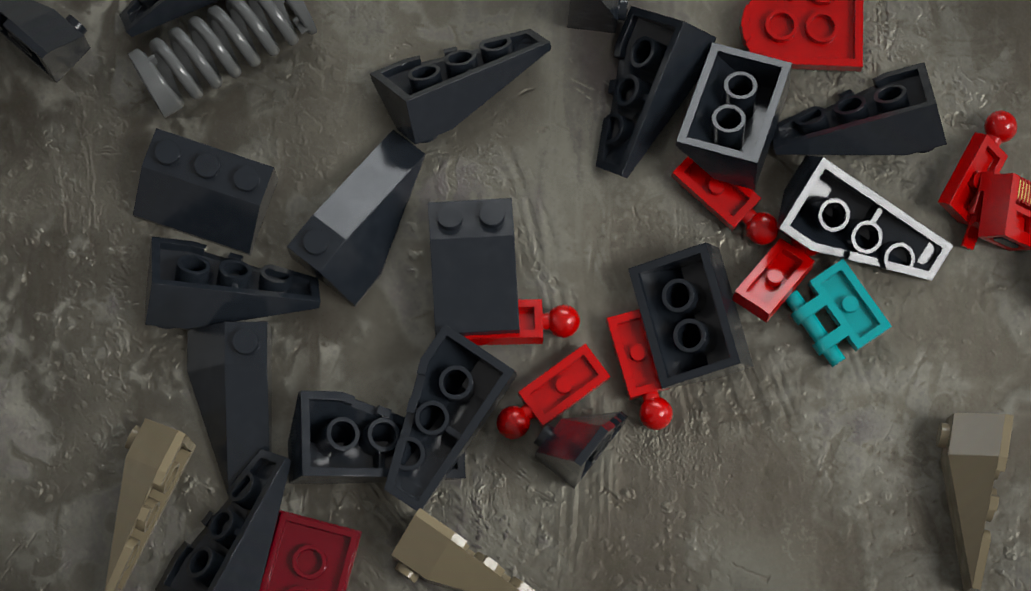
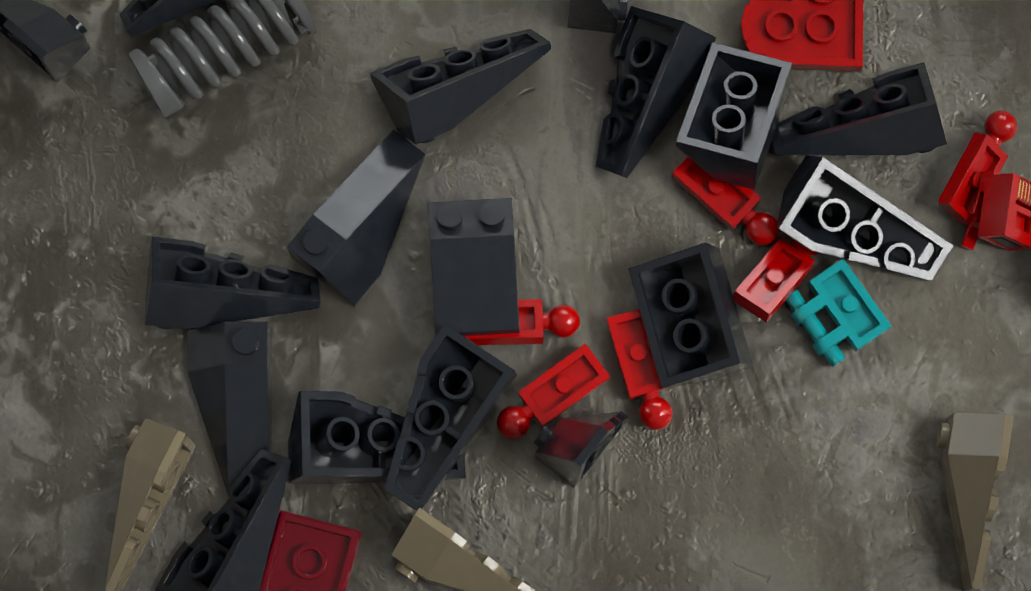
black slope [133,128,278,256] -> none

